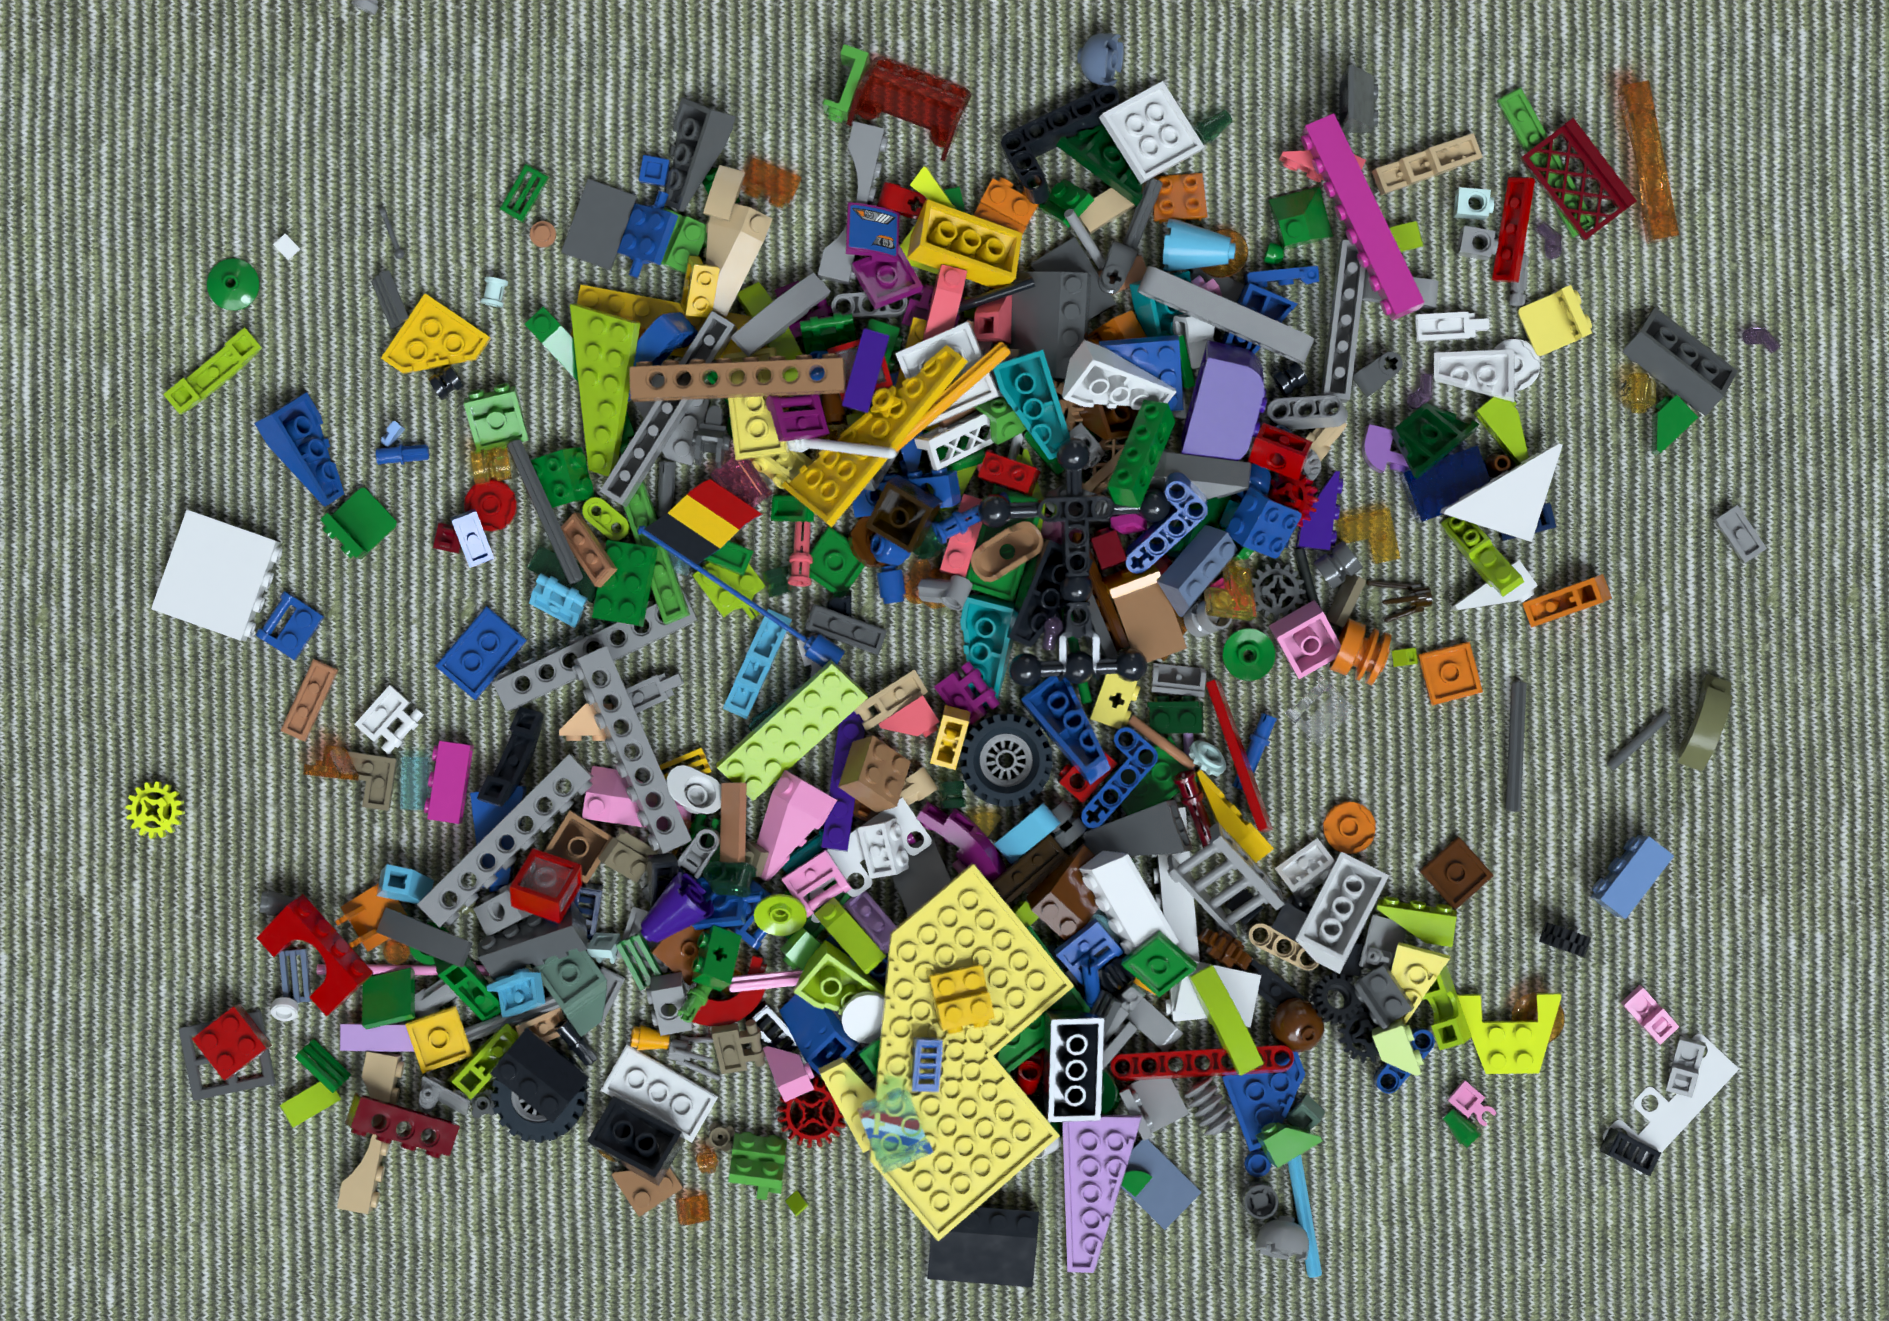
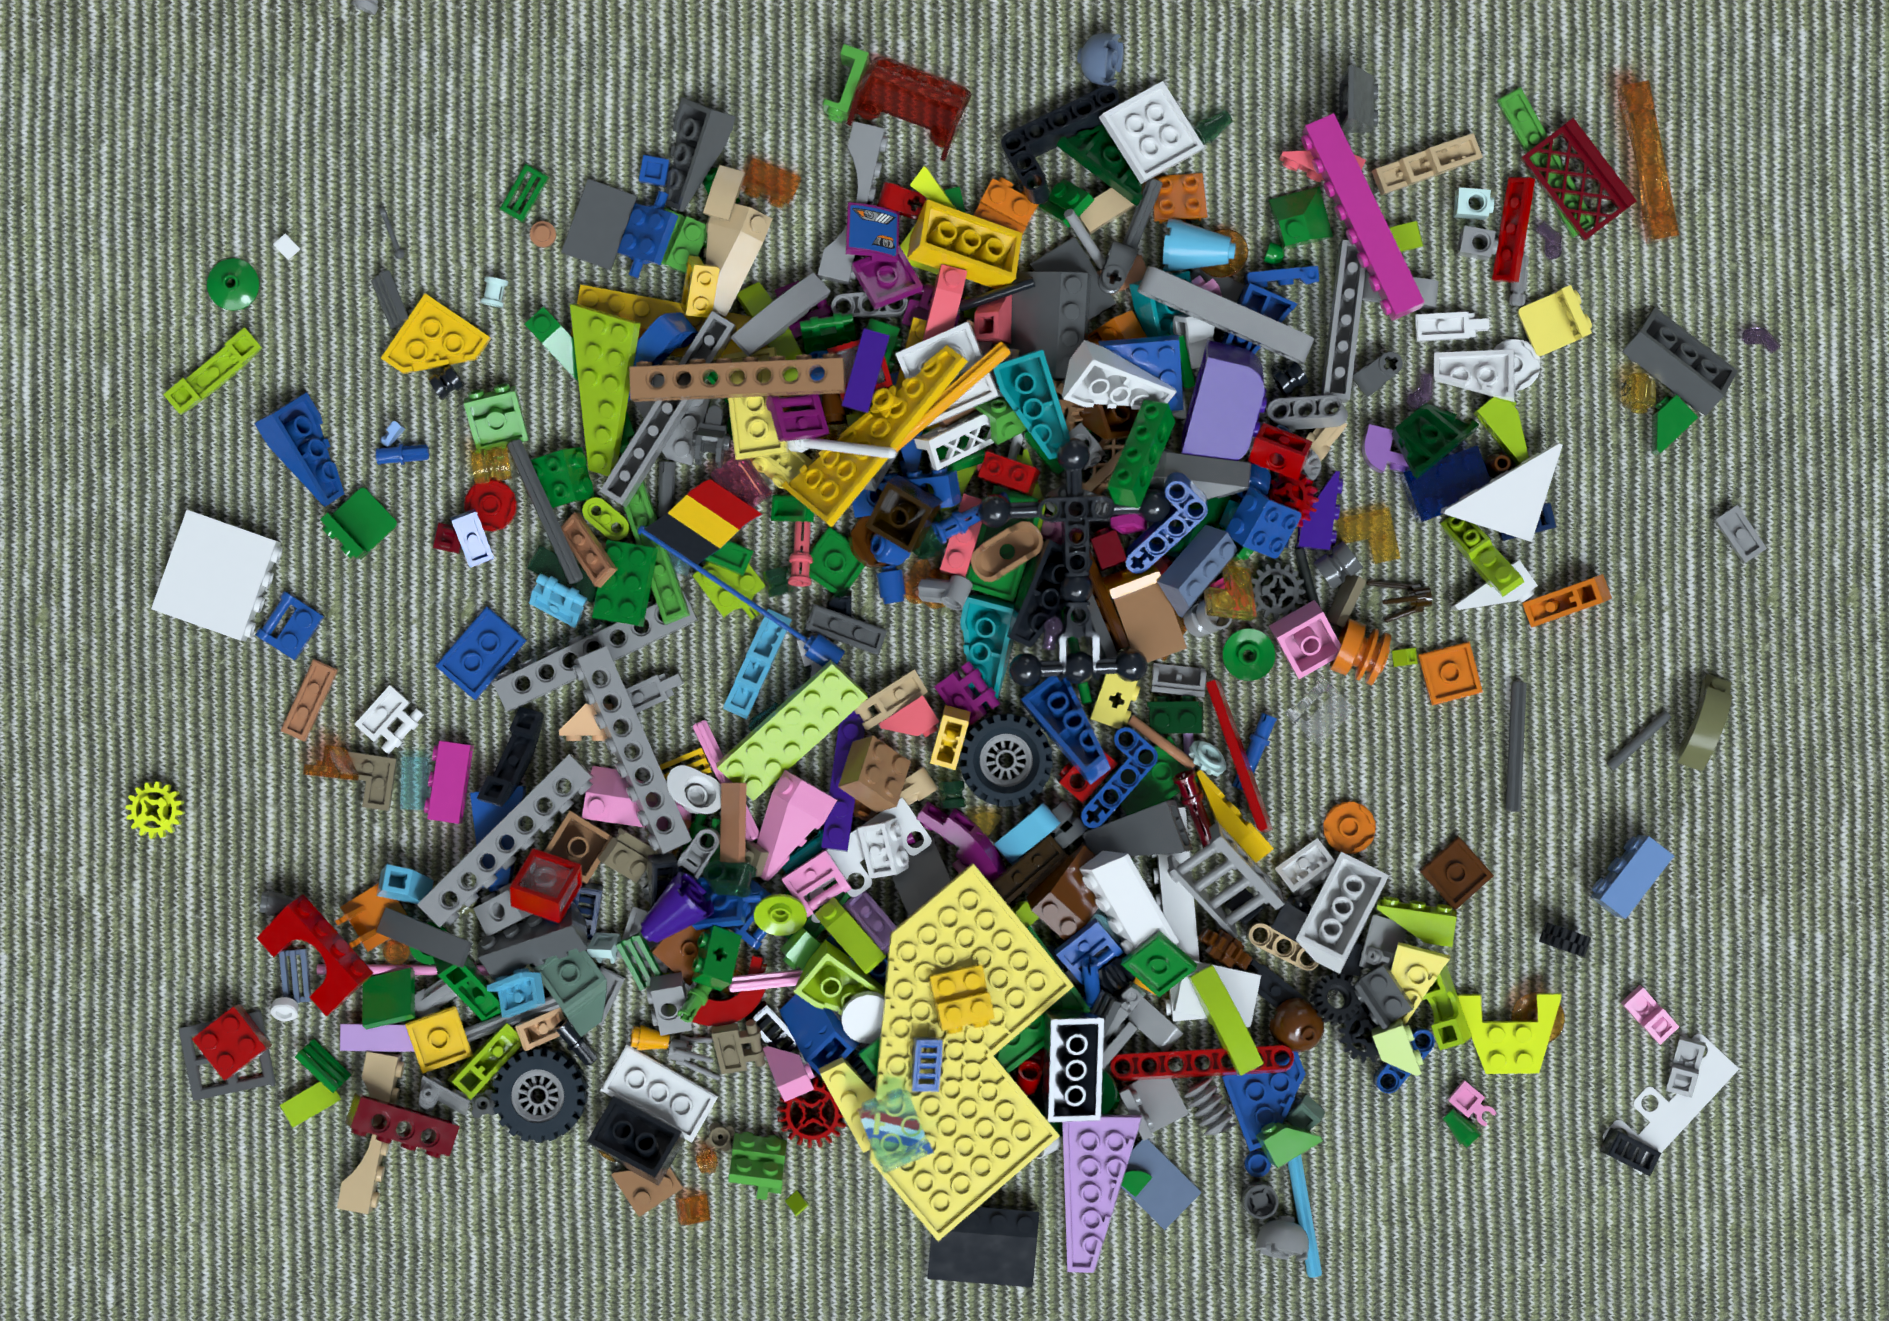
black slope [490,1027,590,1123] -> none
none -> bright pink axle [693,720,760,842]

